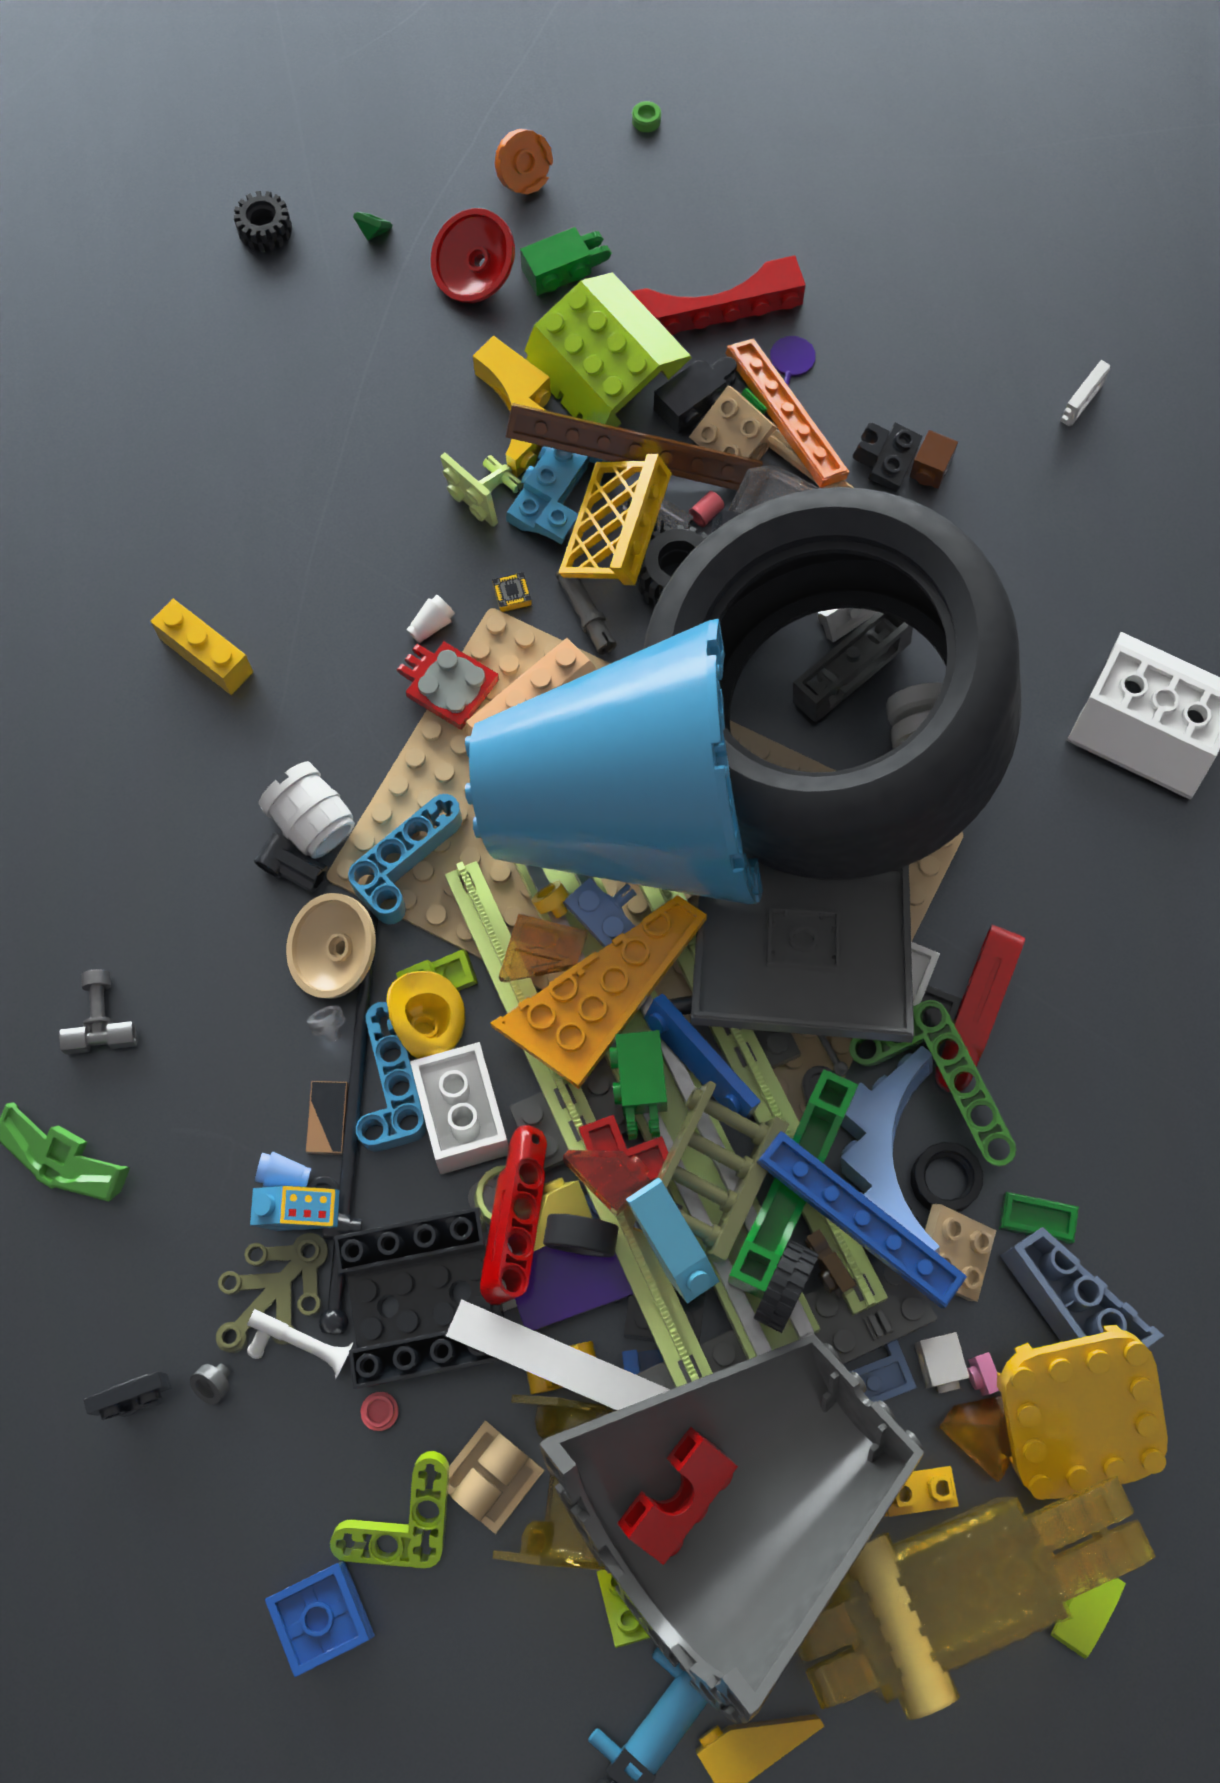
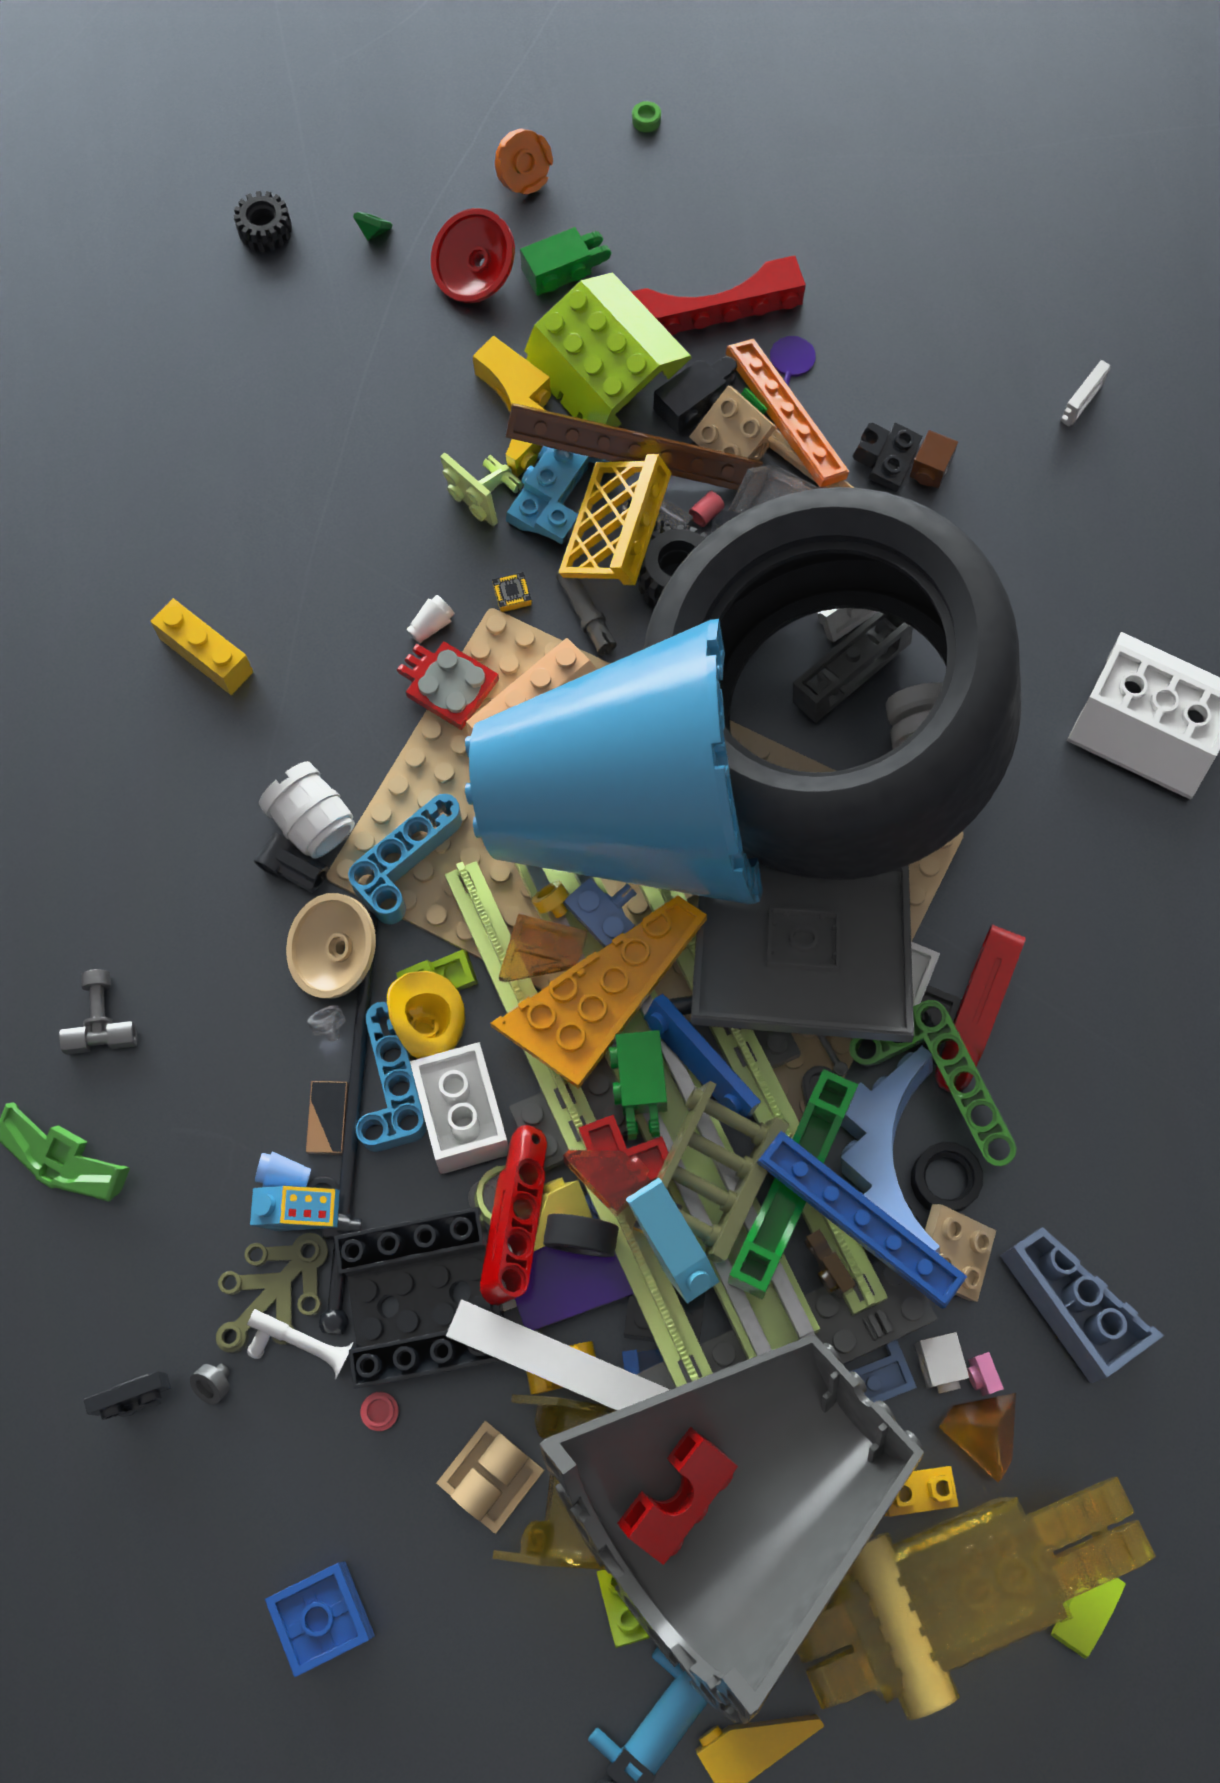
lime beam [330,1451,450,1568] -> none
black tyre [753,1240,819,1333] -> none
yellow plate [997,1325,1168,1500] -> none
green tile [999,1192,1079,1244] -> none

